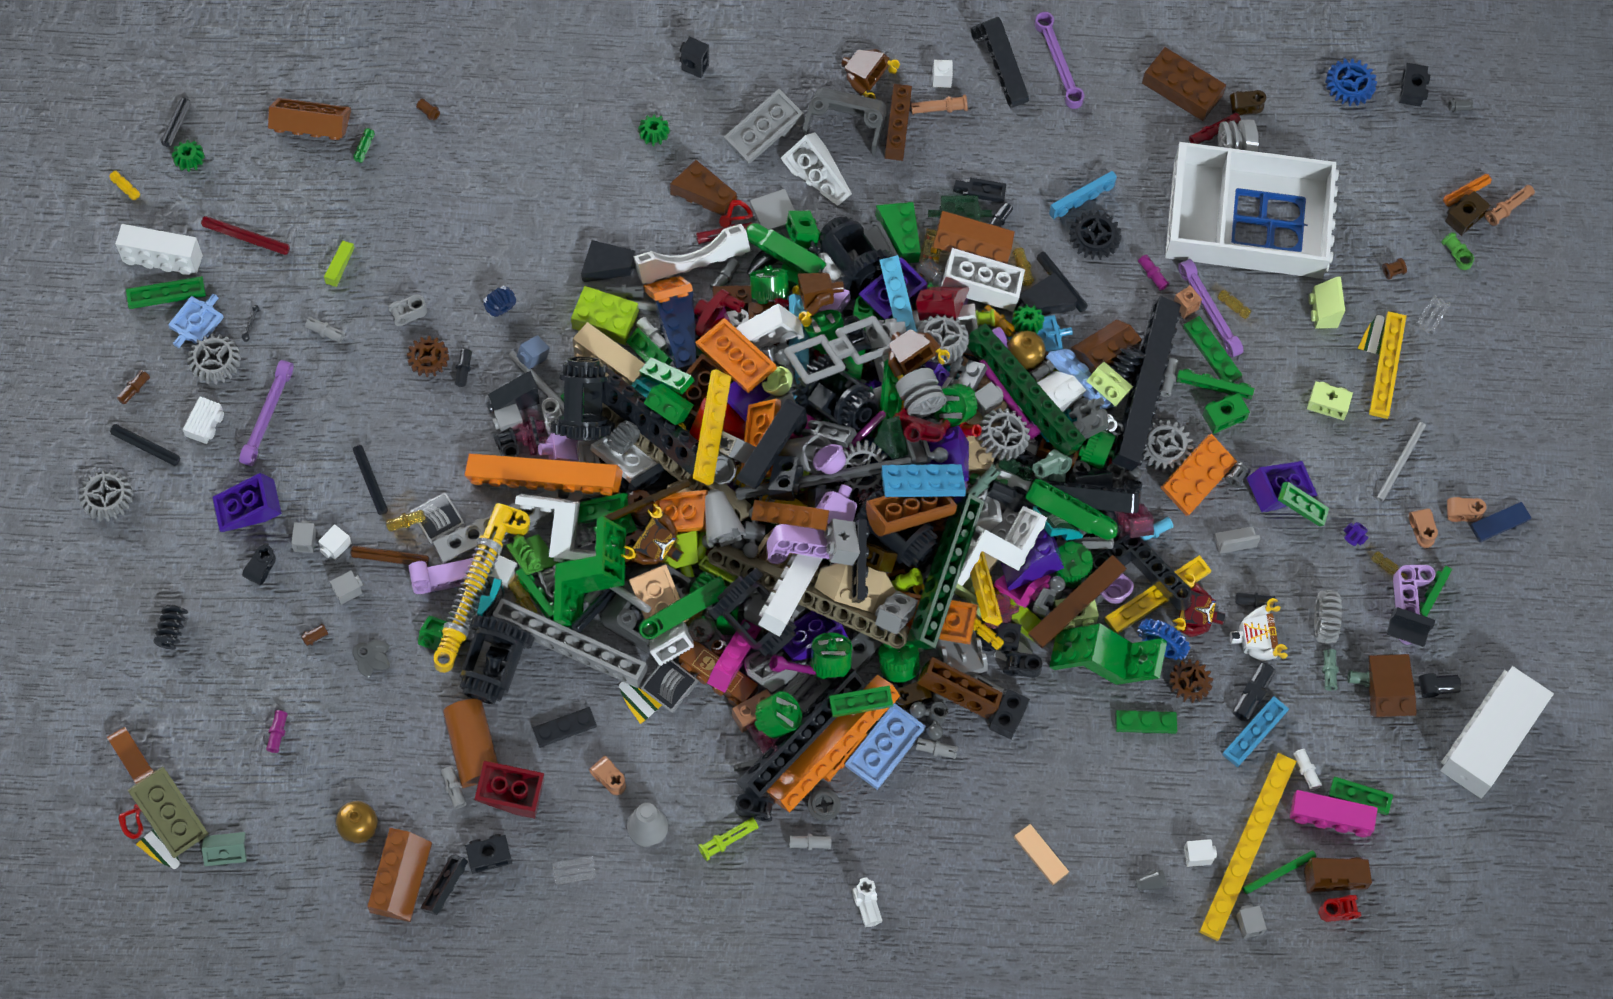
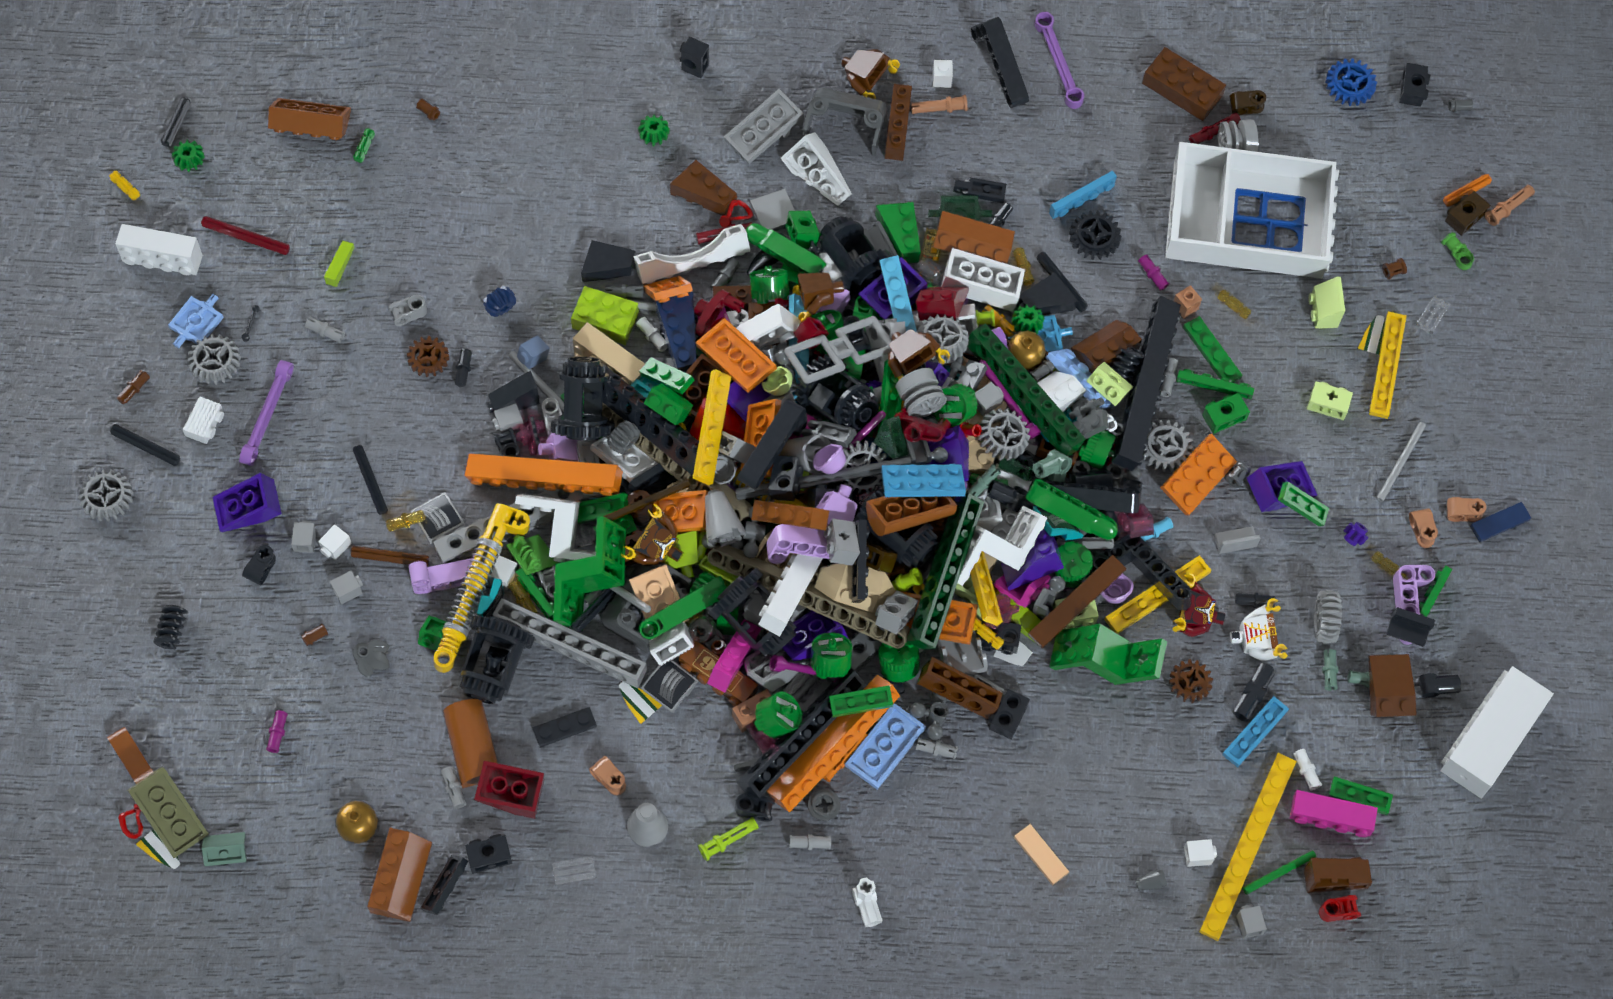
green plate [126,276,206,309] -> none
green plate [626,327,673,365] -> none
dark brown piece [895,681,933,710] -> none
black piece [1003,651,1043,678] -> none
green plate [1116,710,1177,734] -> none
blue gear [1137,618,1191,660] -> none
medium lavender piece [1178,259,1243,358] -> none
none -> dark red brick [794,317,829,350]

